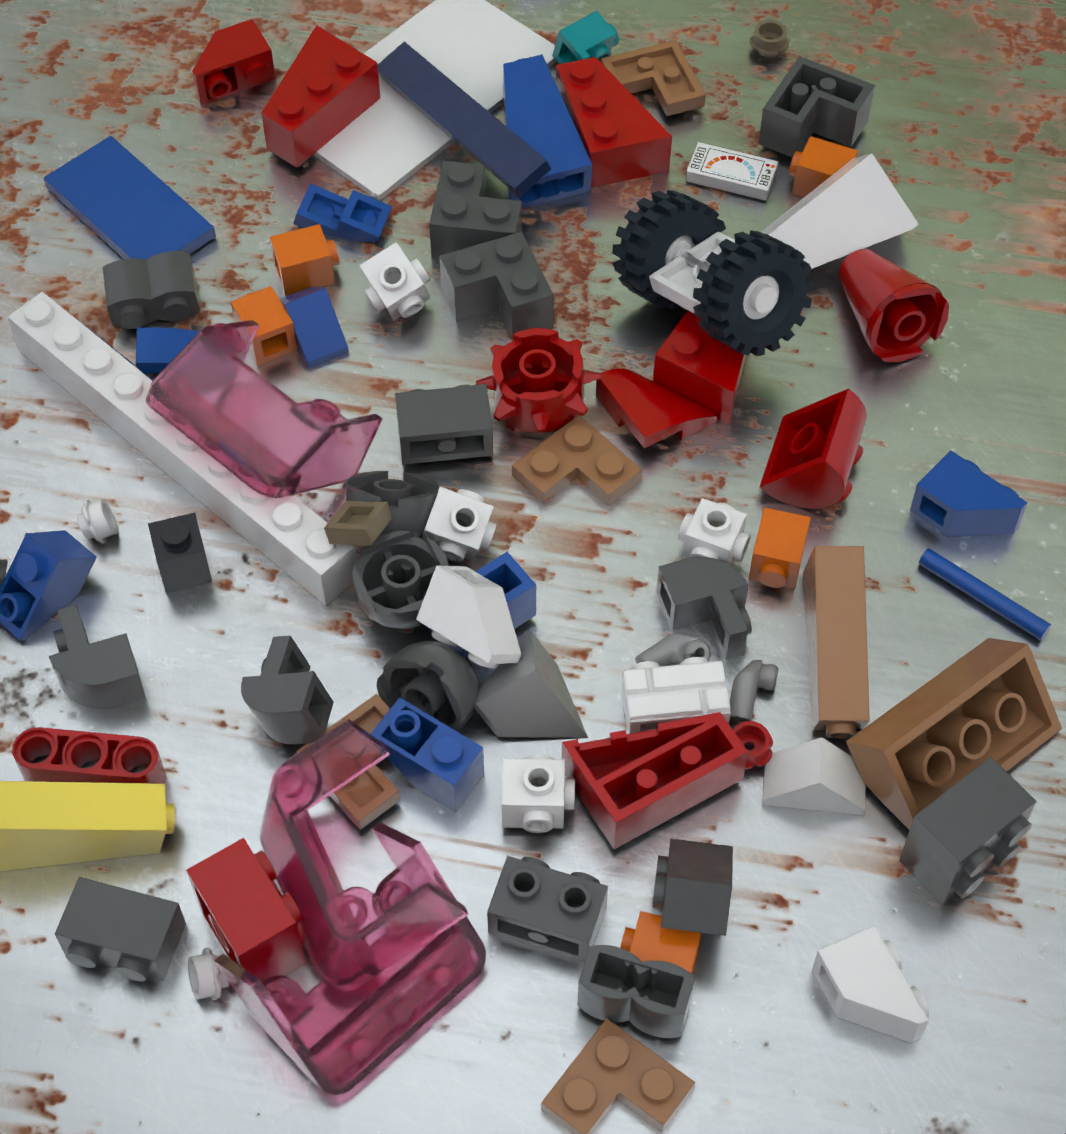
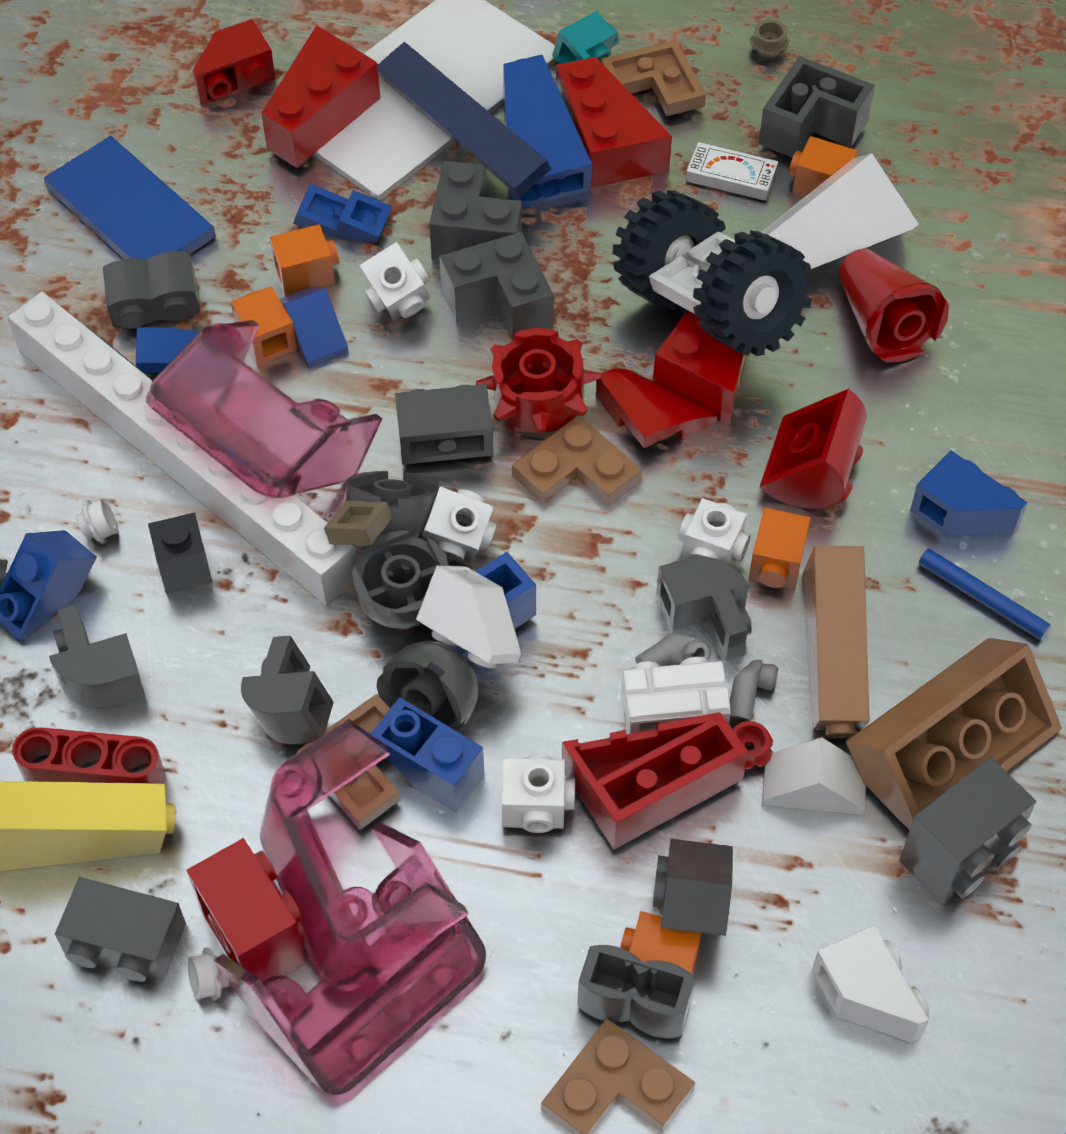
light grey slope [475,631,588,738] -> none
dark grey brick [487,856,608,962] -> none

